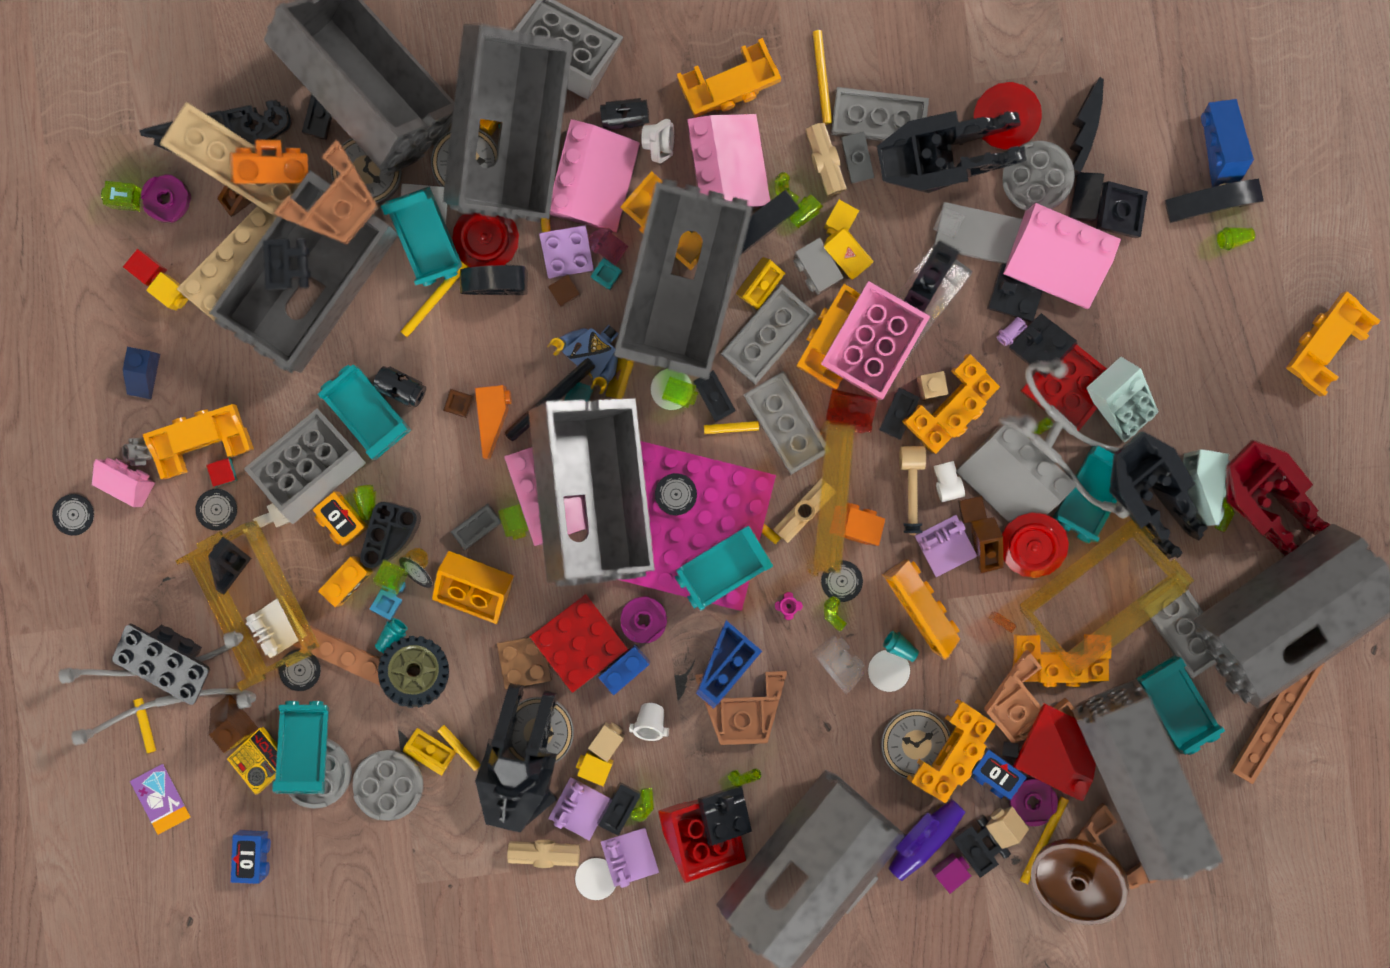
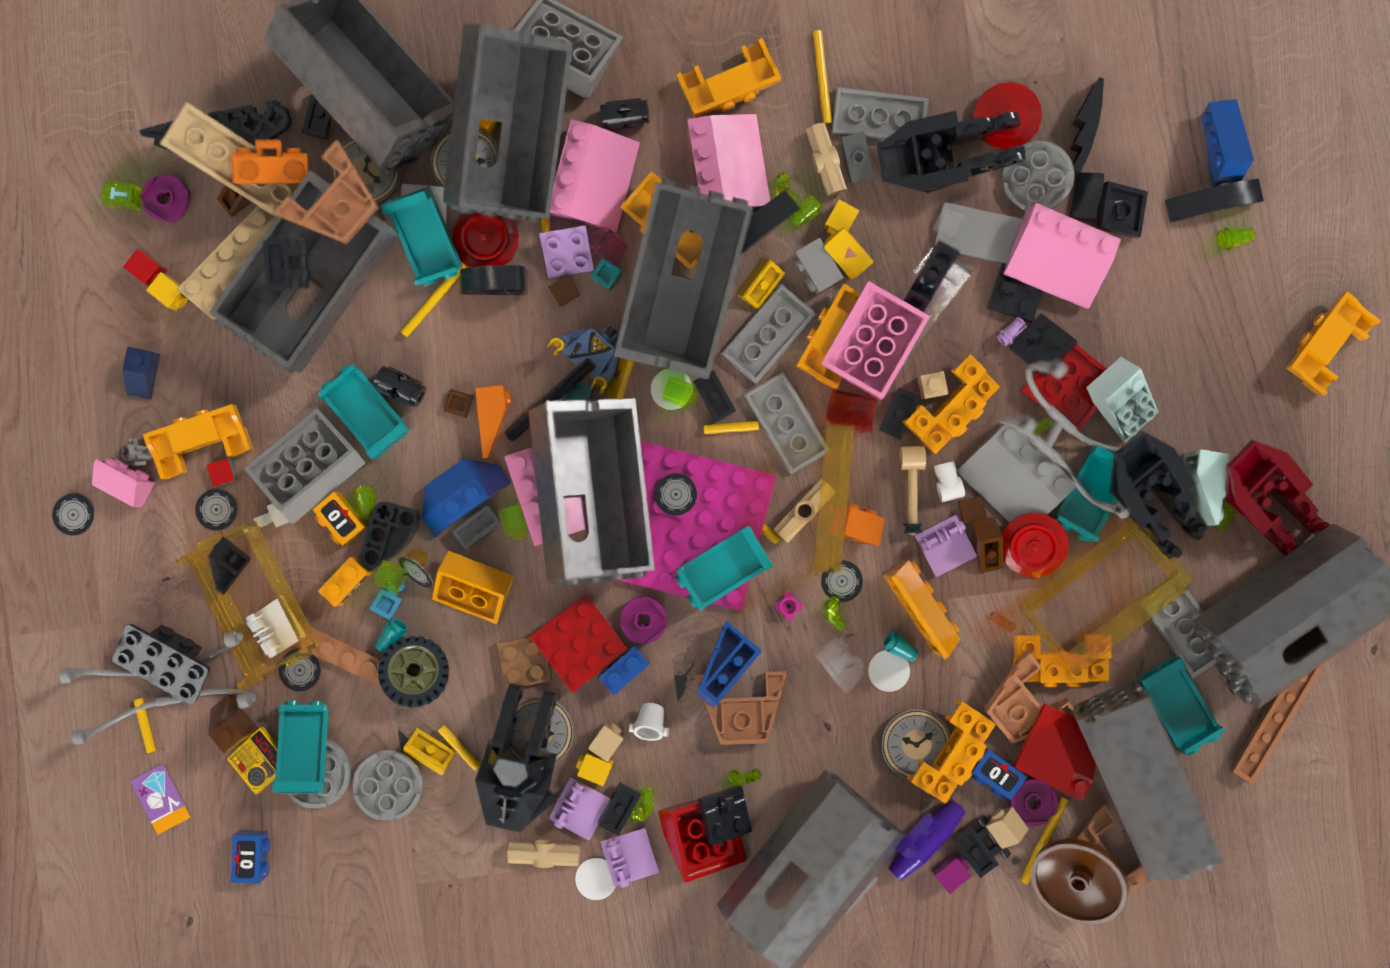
white piece [642,119,674,163] -> none
black piece [1002,741,1019,758] -> none
none -> blue wedge [422,459,511,537]

